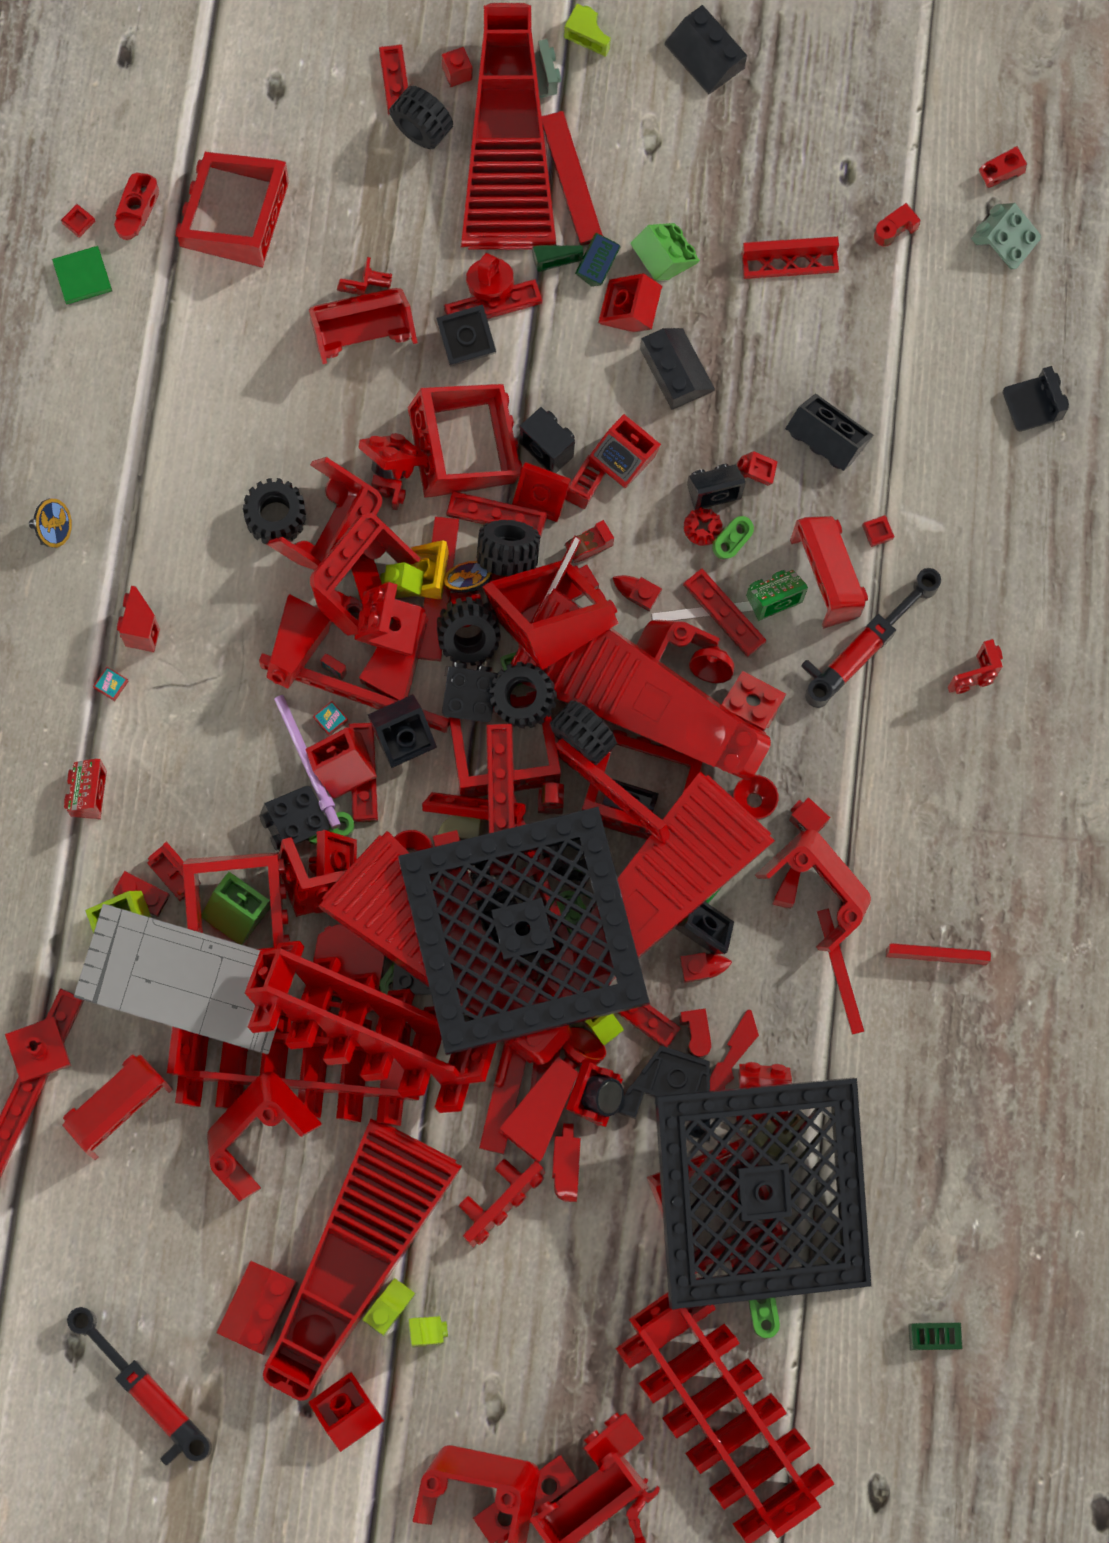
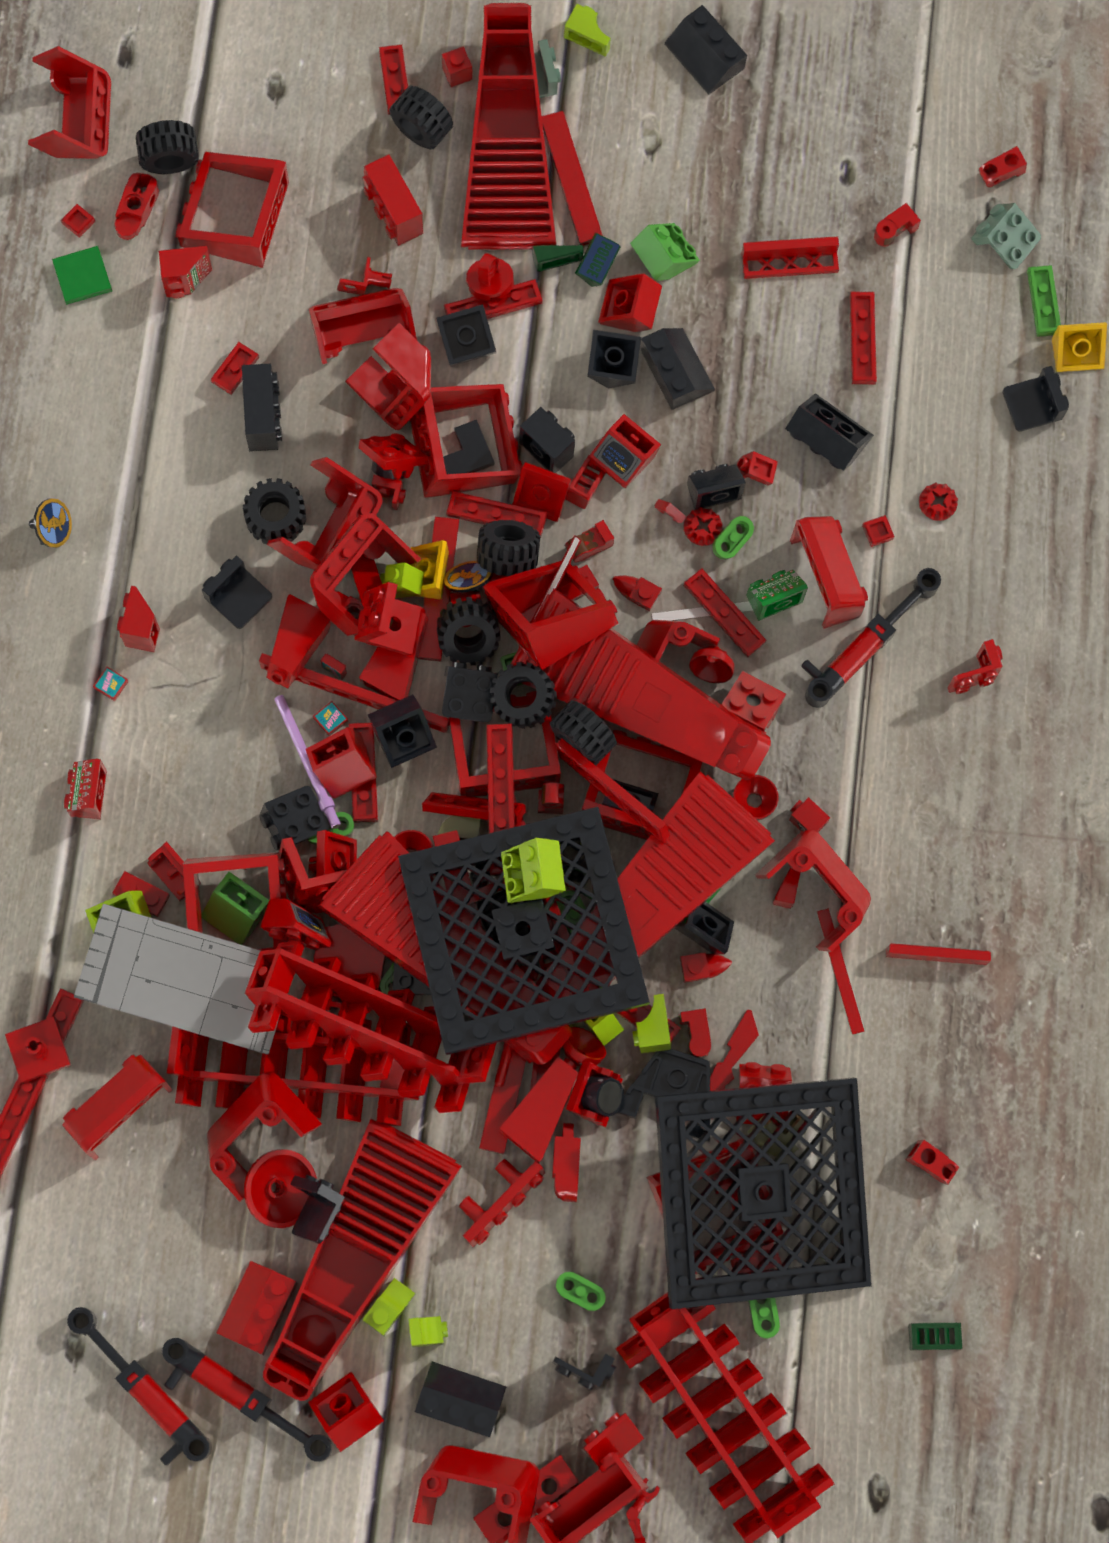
none -> red windscreen [28,46,111,159]
none -> black tyre [136,120,199,174]
none -> red slope [159,246,212,299]
none -> piece [162,1338,332,1462]
none -> black bracket [202,555,272,629]
none -> red plate [211,342,259,395]
none -> black brick [242,363,282,452]
none -> red dish [244,1149,317,1228]
none -> red slope [260,899,331,950]
none -> black bracket [290,1175,345,1244]
none -> red windscreen [345,323,432,430]
none -> red brick [362,154,423,246]
none -> black slope [415,1361,507,1438]
none -> black tile [443,419,495,474]
none -> lime slope [501,838,566,903]
none -> black bracket [553,1354,616,1391]
none -> bright green plate [556,1272,605,1311]
none -> black slope [587,330,641,389]
none -> lime arch [633,994,671,1053]
none -> red tile [654,499,687,523]
none -> red tile [850,292,877,385]
none -> red leg [905,1140,960,1185]
none -> red gear [919,482,958,521]
none -> bright green tile [1027,265,1061,337]
none -> yellow slope [1052,322,1107,372]

